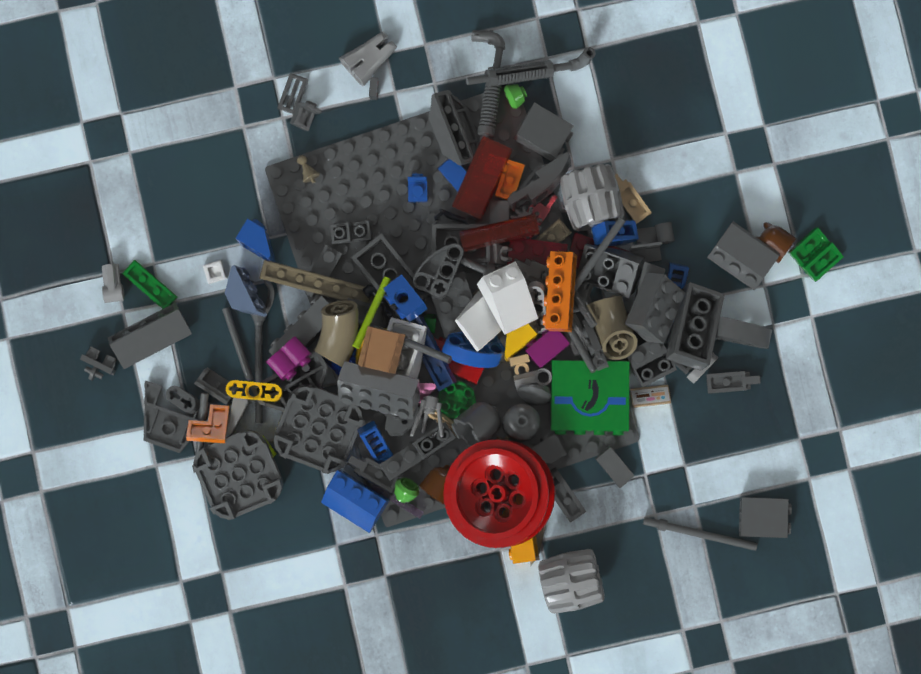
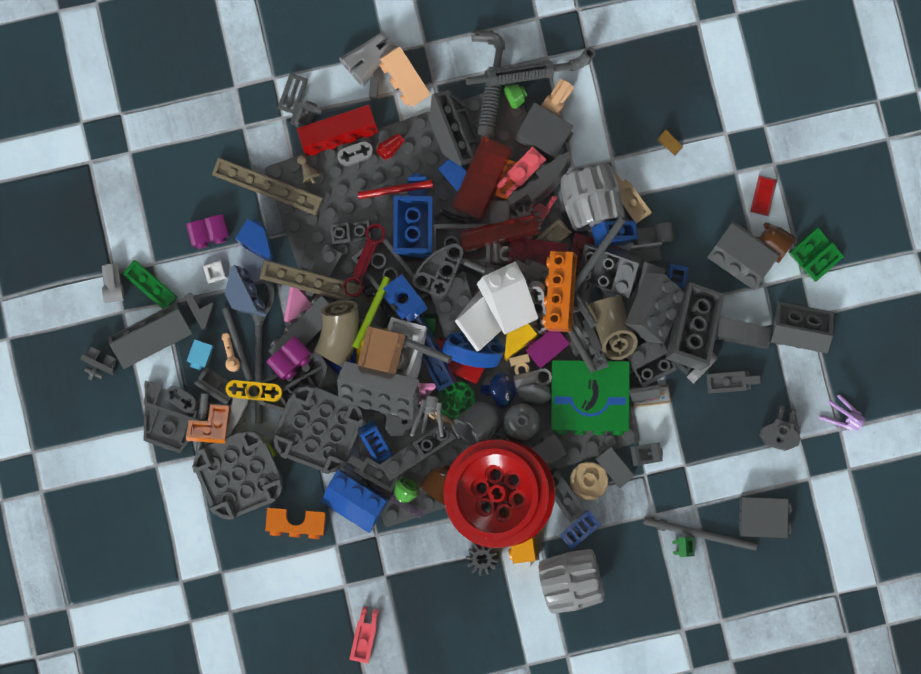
none -> dark grey slope [184,292,215,331]
none -> magenta brick [186,214,230,250]
none -> medium azure brick [187,339,215,370]
none -> dark tan tile [212,157,324,216]
none -> light nougat piece [222,333,241,372]
none -> orange arch [265,508,326,539]
none -> bright pink slope [284,287,311,324]
none -> red brick [297,105,378,156]
none -> light grey beam [338,142,373,166]
none -> dark red piece [343,224,385,298]
none -> coral hinge [349,606,379,664]
none -> red bar [358,180,434,199]
none -> red cone [376,133,405,160]
none -> light nougat brick [379,46,431,107]
none -> blue slope [393,196,432,258]
none -> dark grey gear [466,544,499,576]
none -> clear blue piece [481,373,516,408]
none -> coral hinge [497,146,546,197]
none -> light nougat piece [541,79,574,116]
none -> blue slope [559,510,601,550]
none -> tan tile [570,462,608,500]
none -> dark grey piece [629,374,661,402]
none -> dark grey bracket [630,442,663,466]
none -> pearl gold piece [657,130,683,156]
none -> green tile [672,537,695,557]
none -> red tile [750,175,777,216]
none -> dark grey hinge [759,405,801,451]
none -> dark grey slope [771,301,834,354]
none -> lavender plant [819,395,866,431]

